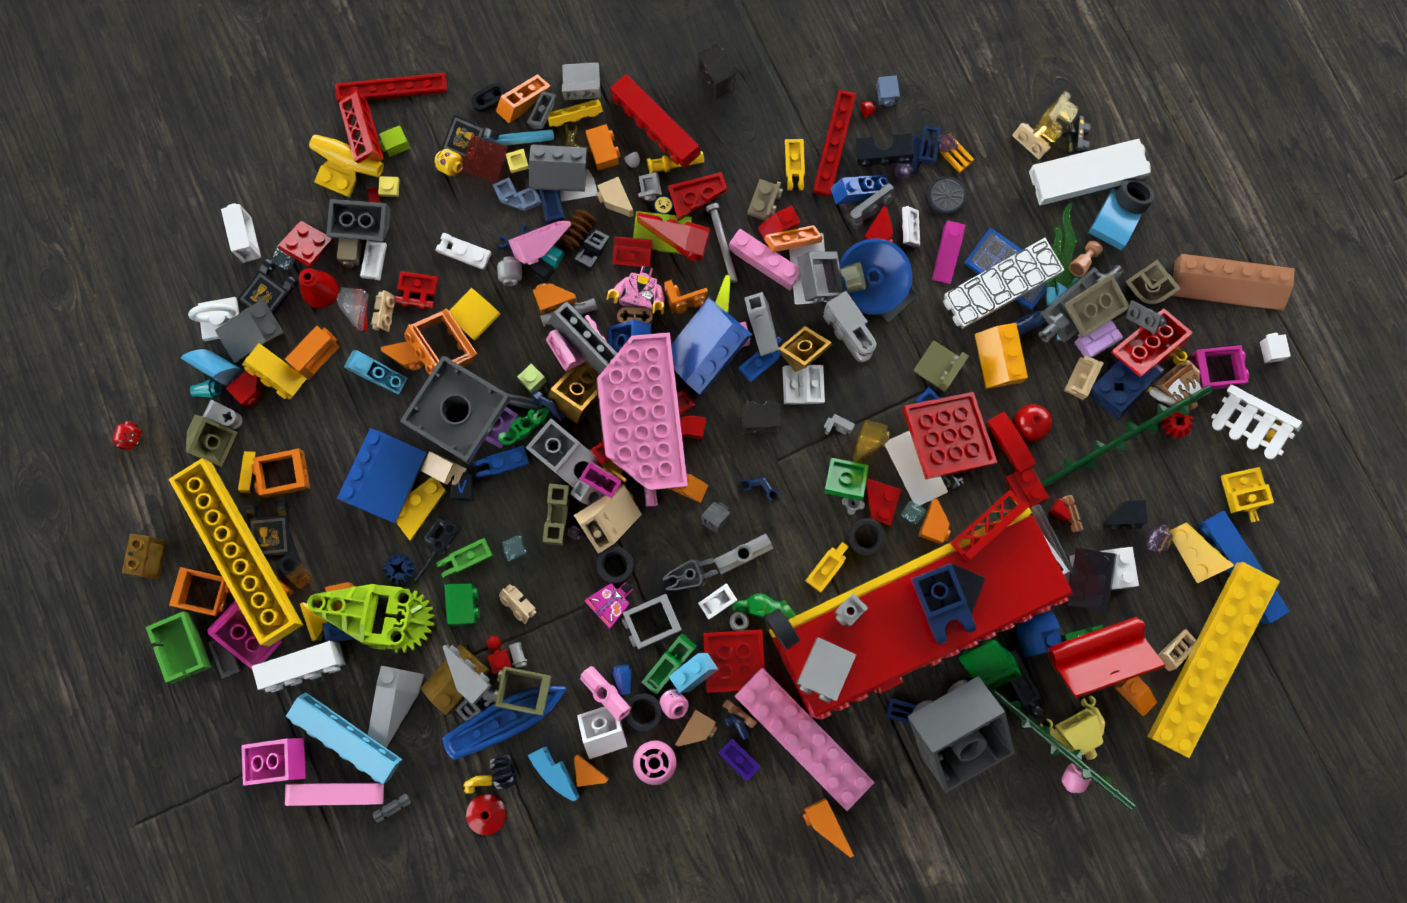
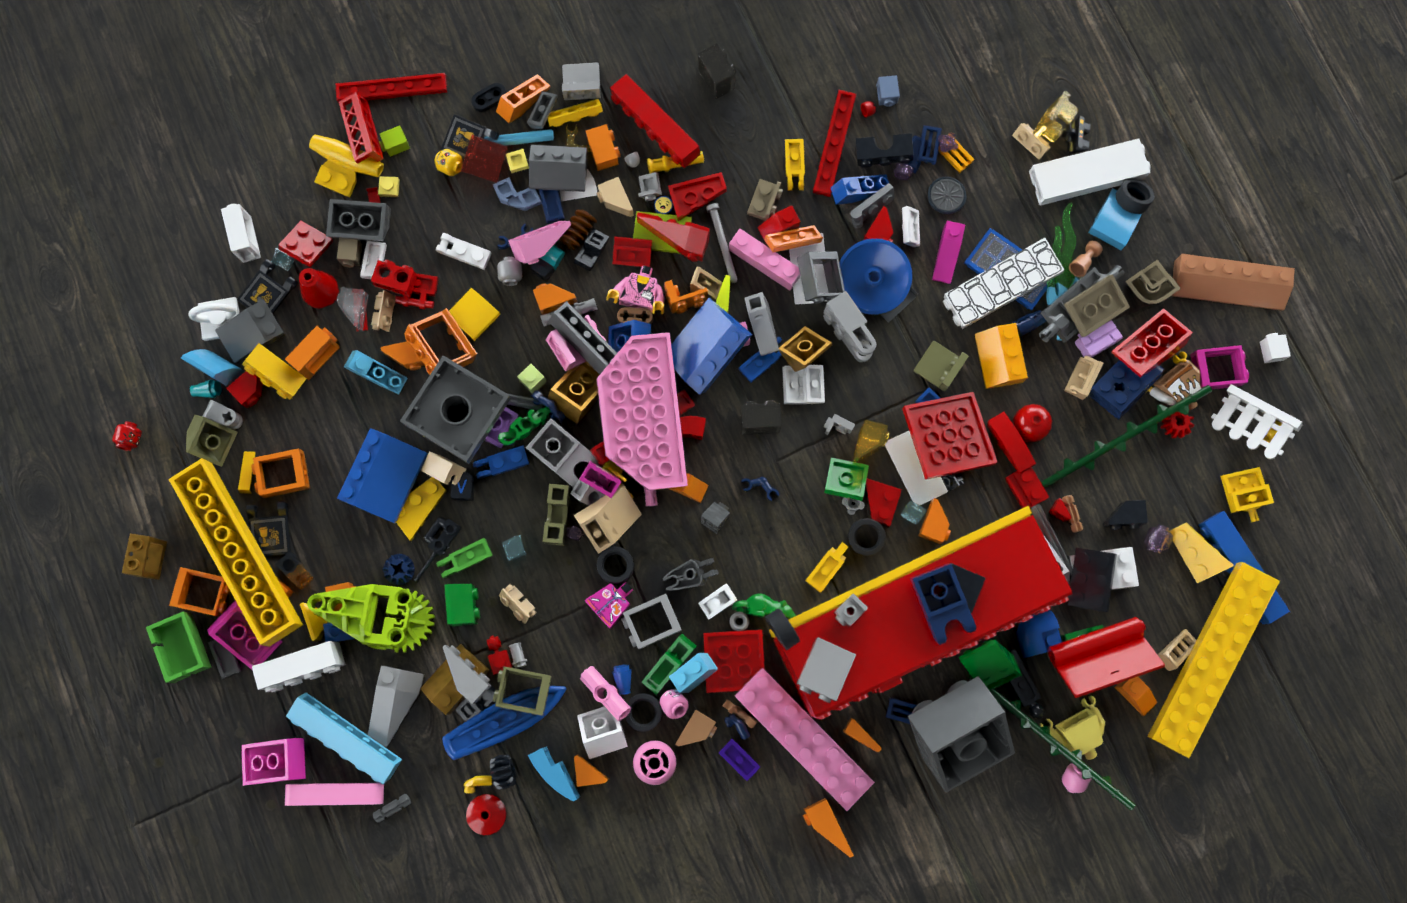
light grey piece [714,534,773,575] -> none
olive leg [840,262,866,293] -> none
red fence [950,490,1030,562] -> none
dark grey hinge [1126,300,1167,333] -> none
none -> red brick [371,260,417,297]
none -> tan slope [690,267,723,300]
none -> orange slope [843,718,882,752]

